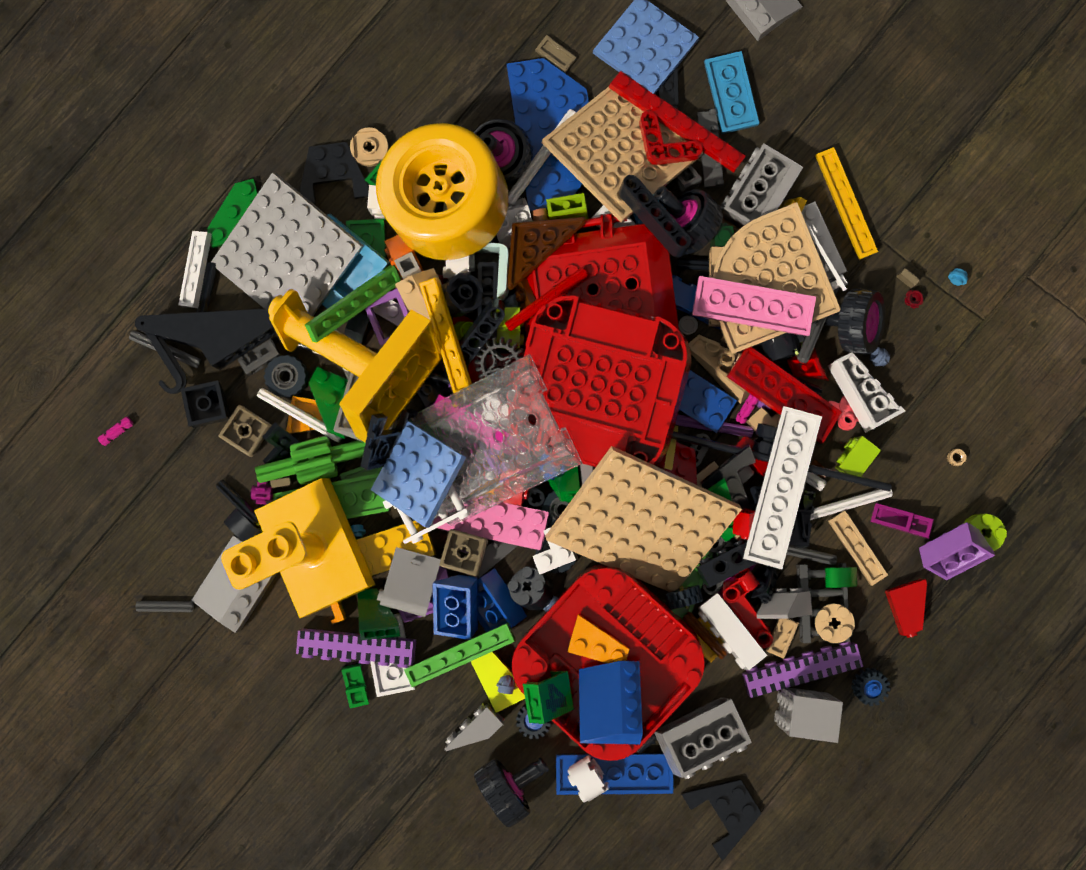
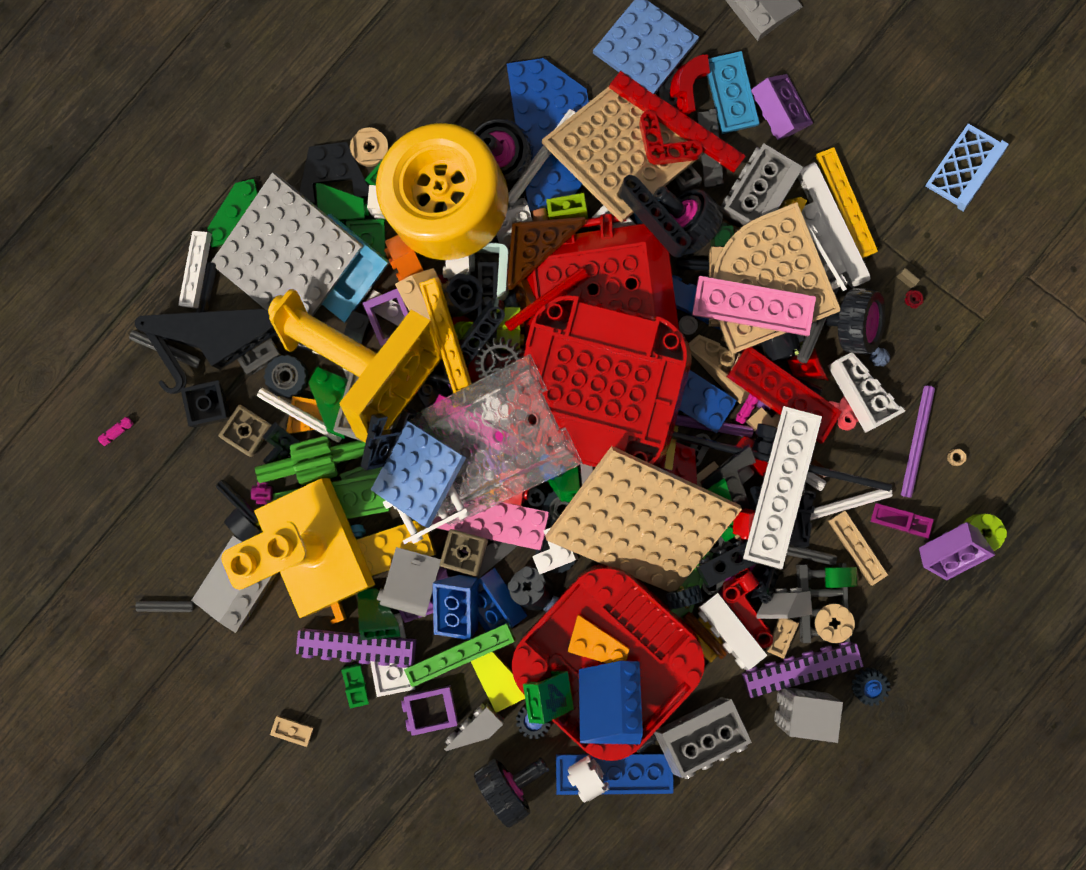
dark tan tile [270,476,293,488] -> none
bright green plate [305,265,401,343] -> none
light grey brick [394,252,422,279] -> none
sand blue plate [496,675,516,694] -> none
dark tan tile [535,35,577,73] -> none
black wing [681,779,762,860] -> none
lime brick [835,436,881,477] -> none
red slope [885,579,927,638] -> none
dark azure plate [948,268,968,286] -> none
none -> tan plate [270,715,314,747]
none -> green slope [316,183,369,223]
none -> medium lavender window [401,685,459,736]
none -> red arch [670,54,710,116]
none -> medium lavender slope [751,74,813,140]
none -> white beam [798,162,870,288]
none -> medium lavender axle [901,386,935,498]
none -> light blue fence [925,124,1009,212]

